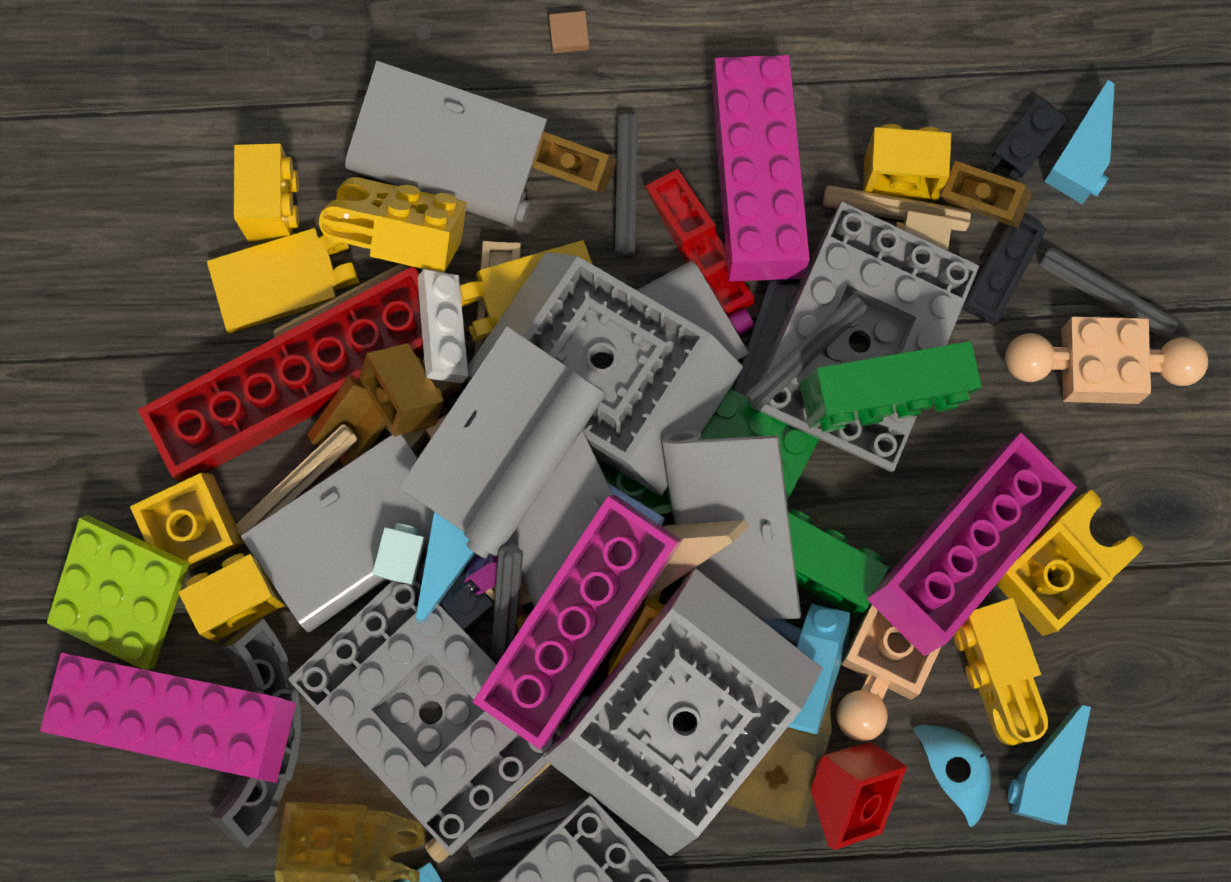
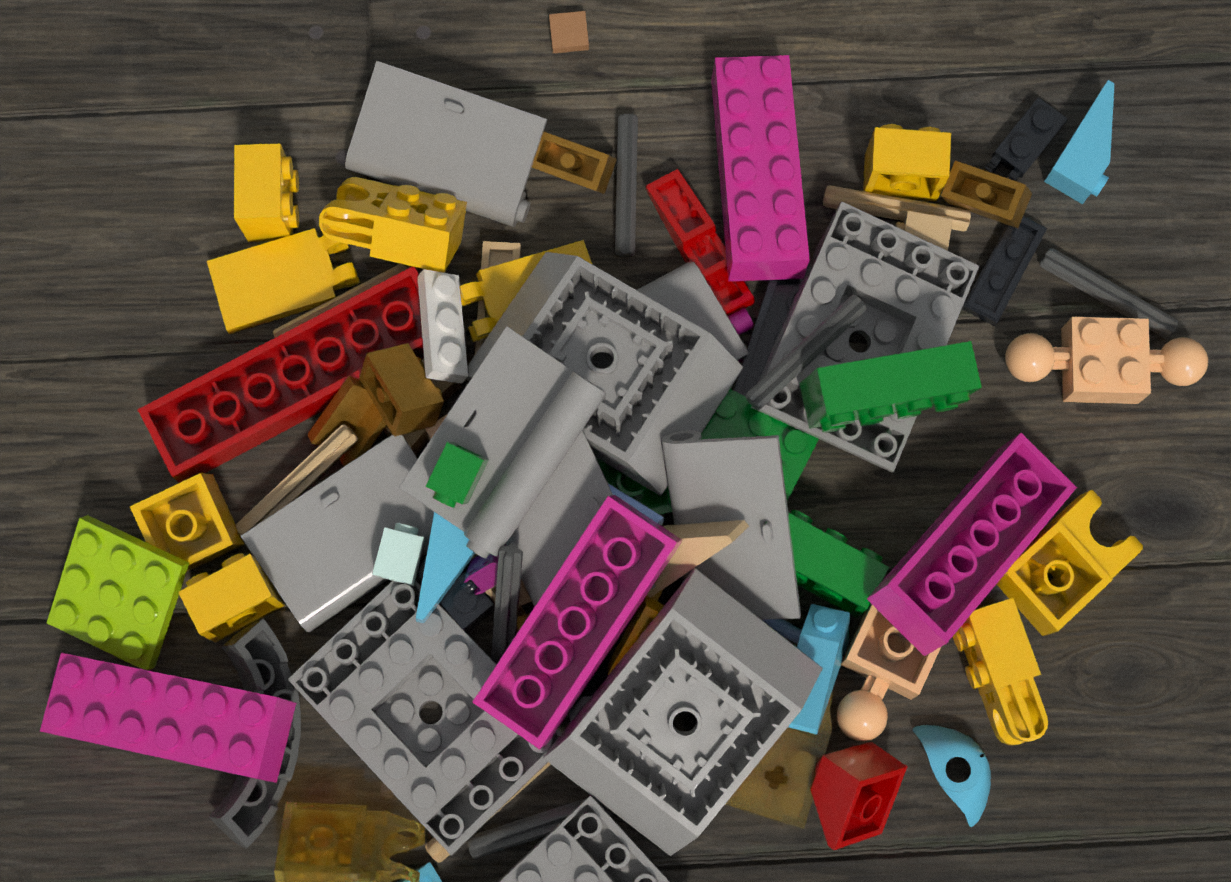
medium azure slope [1007,705,1091,825] -> none
none -> green brick [425,442,489,508]

